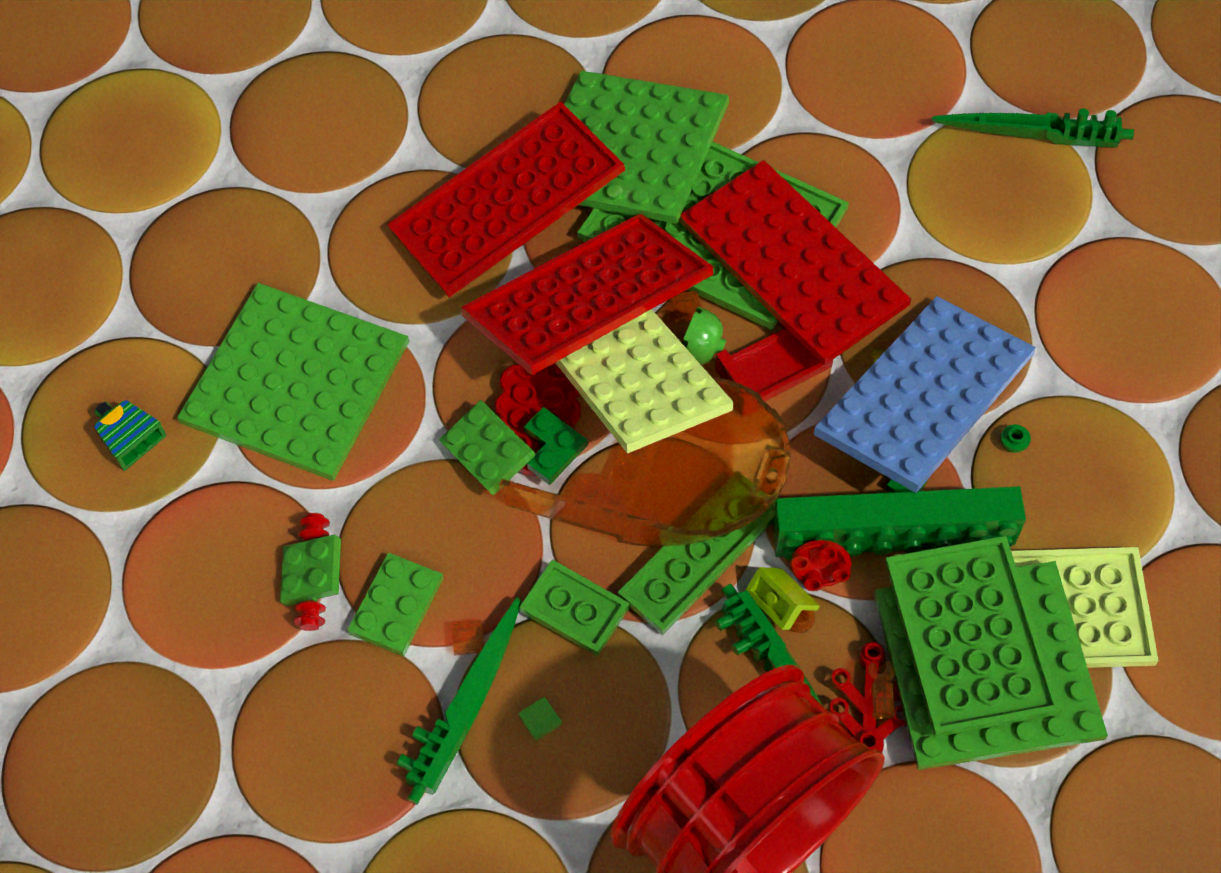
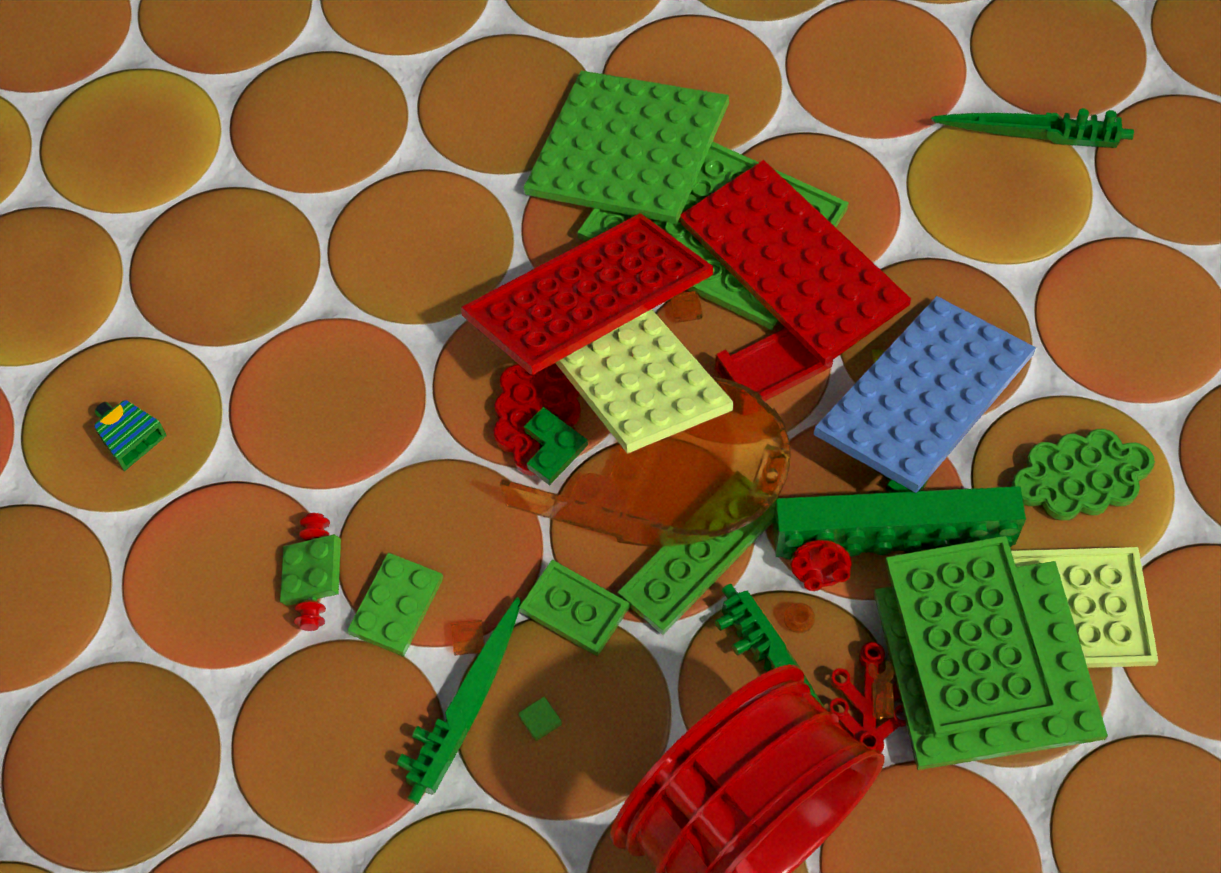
bright green plate [177,283,409,481] -> none
red plate [387,101,626,298] -> none
bright green plate [439,400,536,495] -> none
bright green cylinder [682,306,727,365] -> none
lime panel [745,567,820,630] -> none
green plate [1001,424,1031,453] -> none
none -> bright green plate [1011,429,1155,521]

